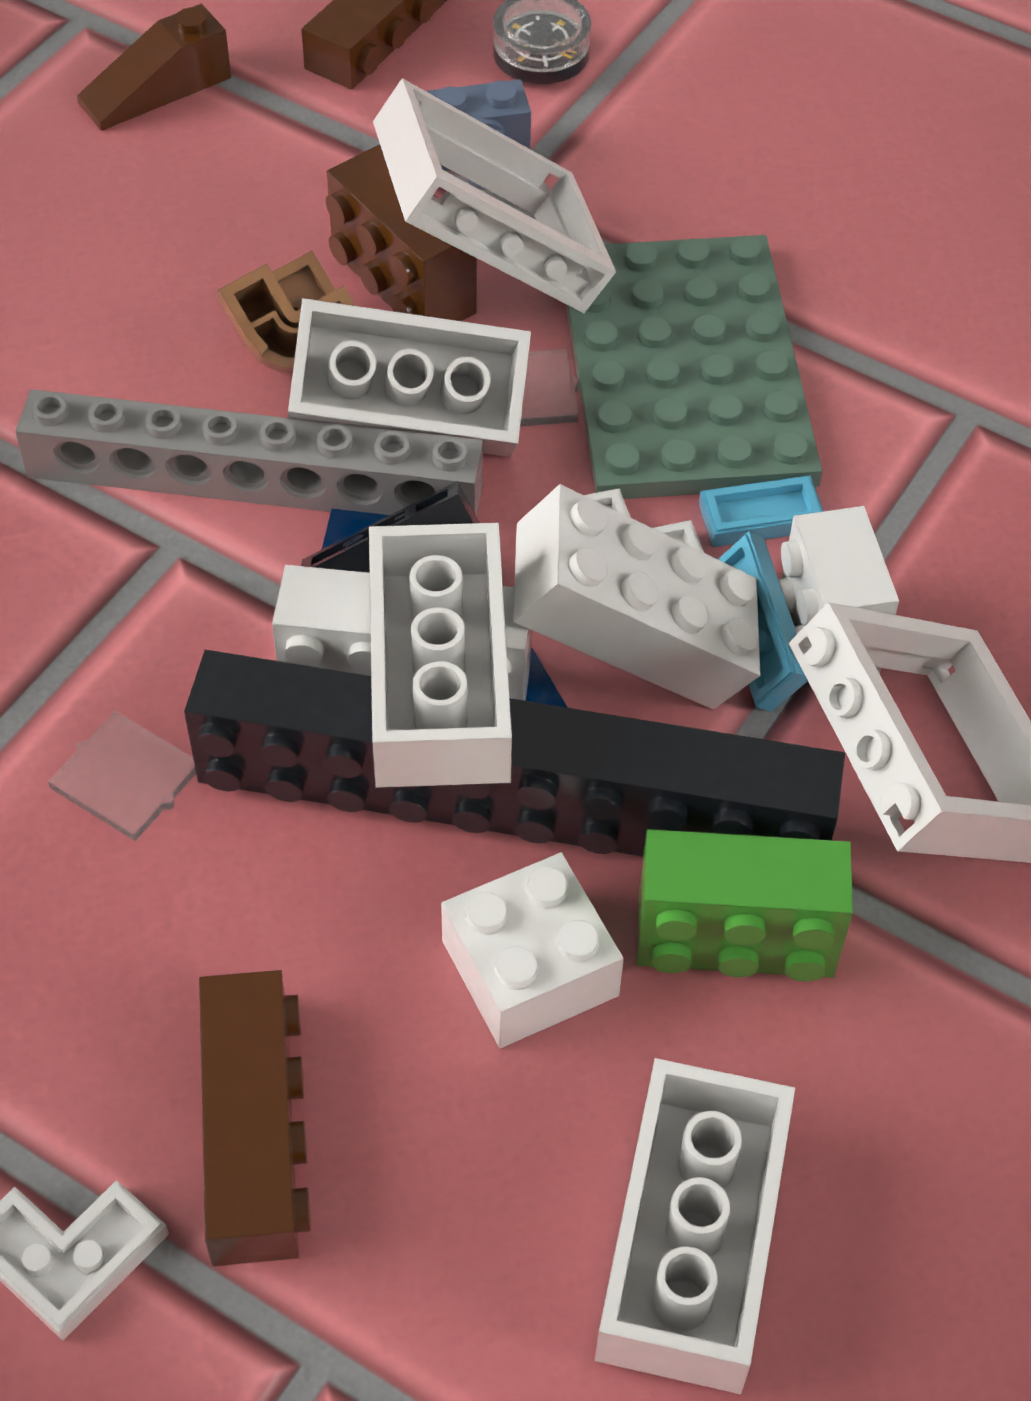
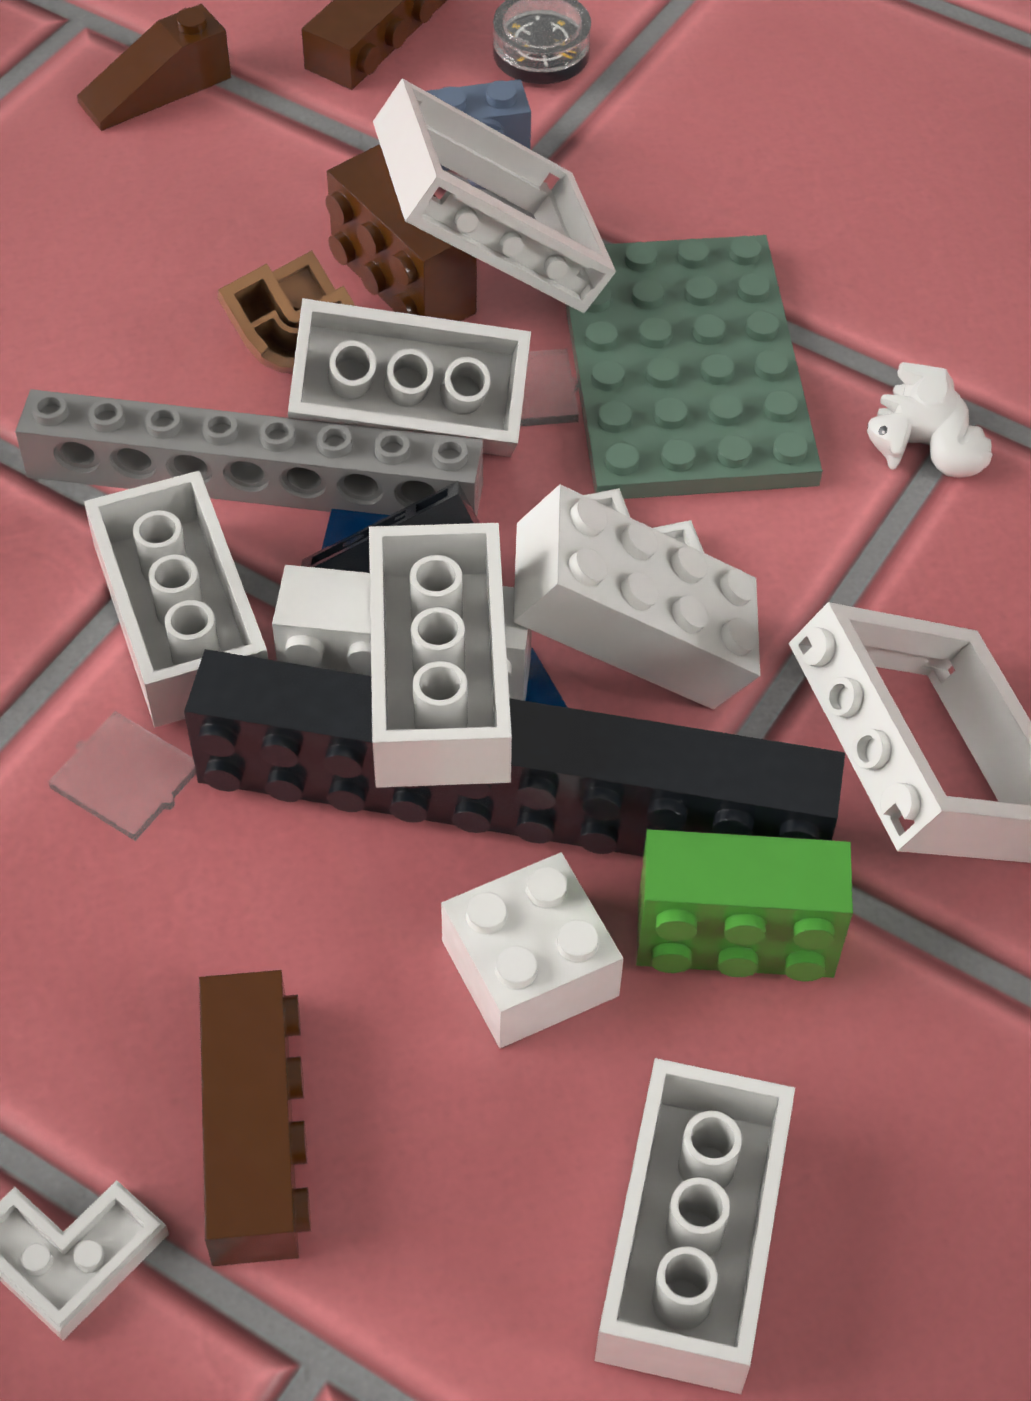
medium azure tile [699,475,824,547] -> none
medium azure tile [718,531,808,712] -> none
white brick [778,506,899,674] -> none
none -> white brick [84,470,268,728]
none -> white animal [867,362,993,478]

